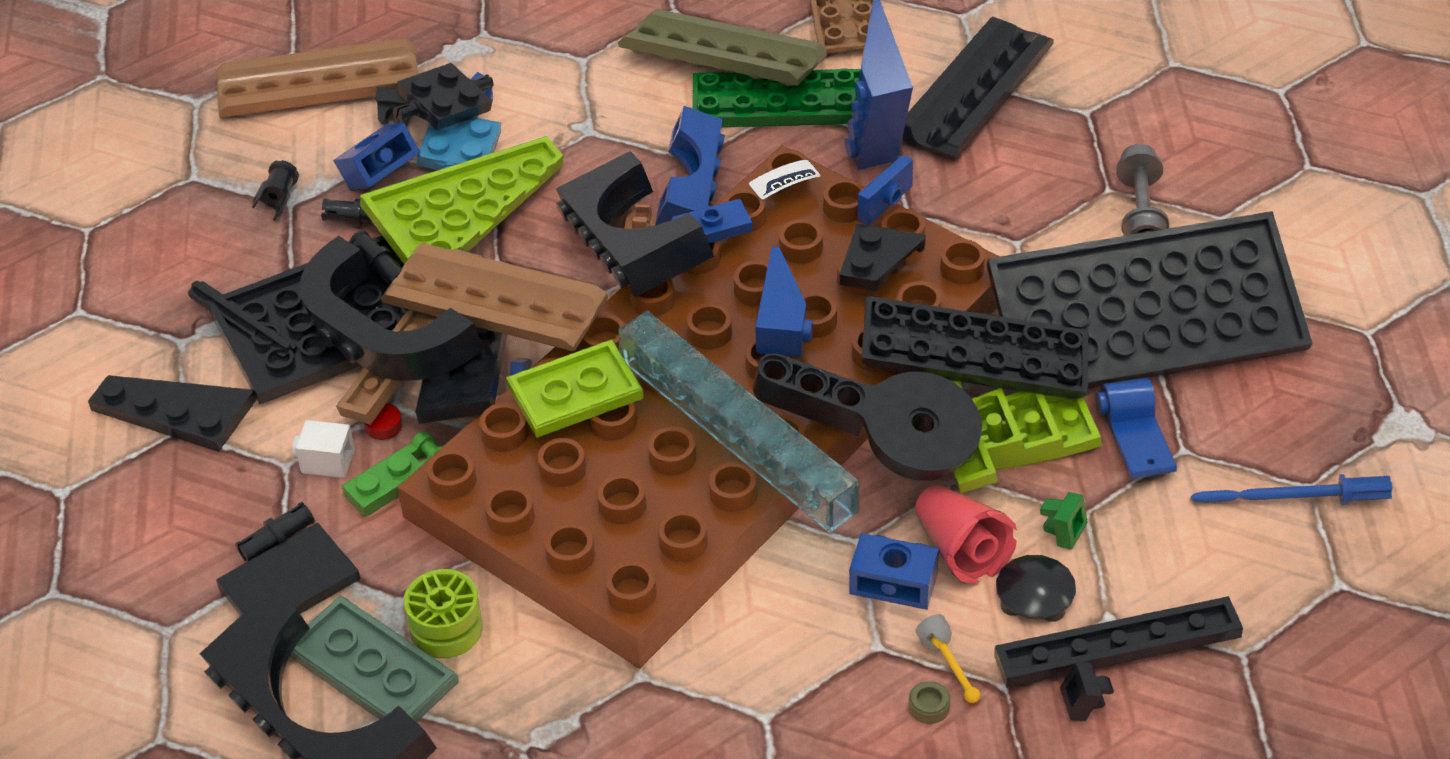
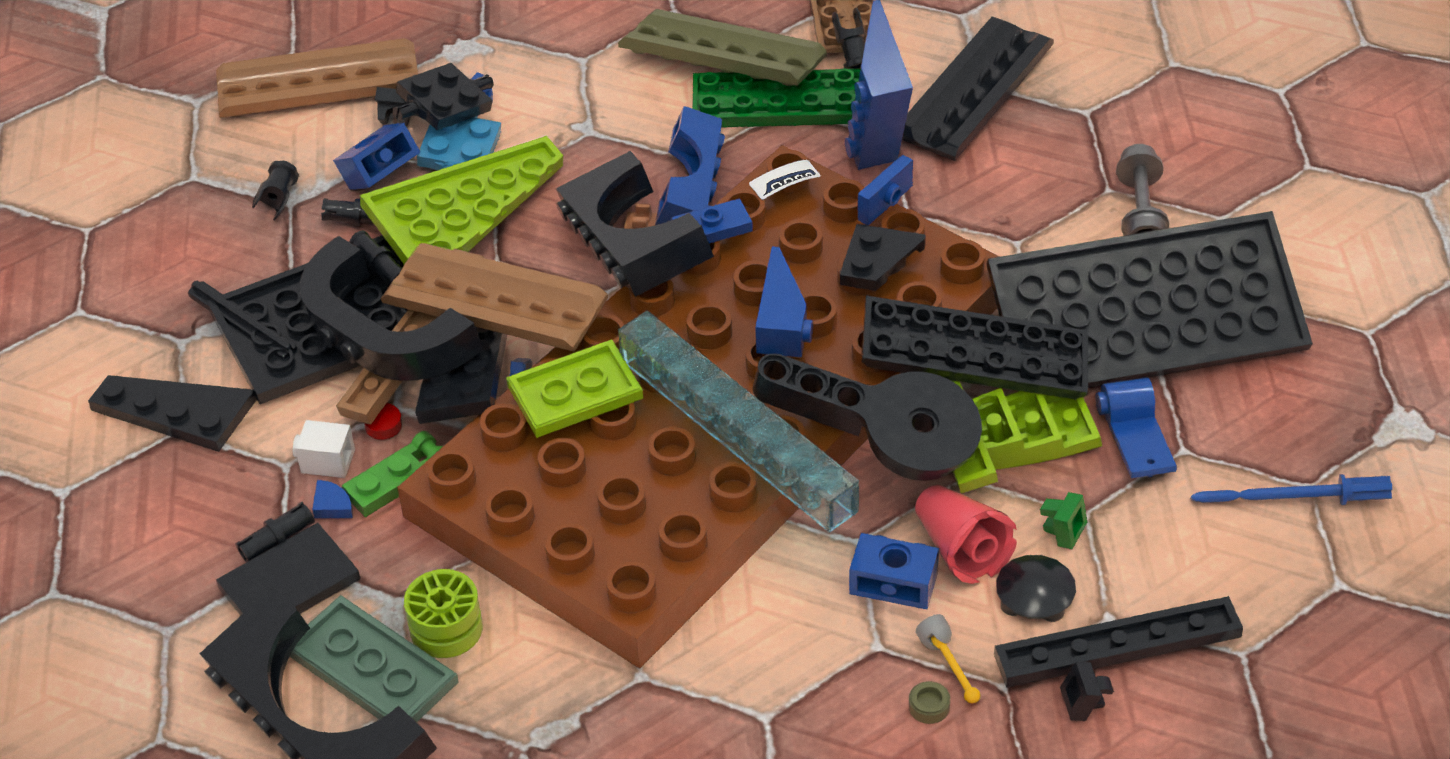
none -> blue tile [312,480,353,518]
none -> black piece [832,8,866,69]

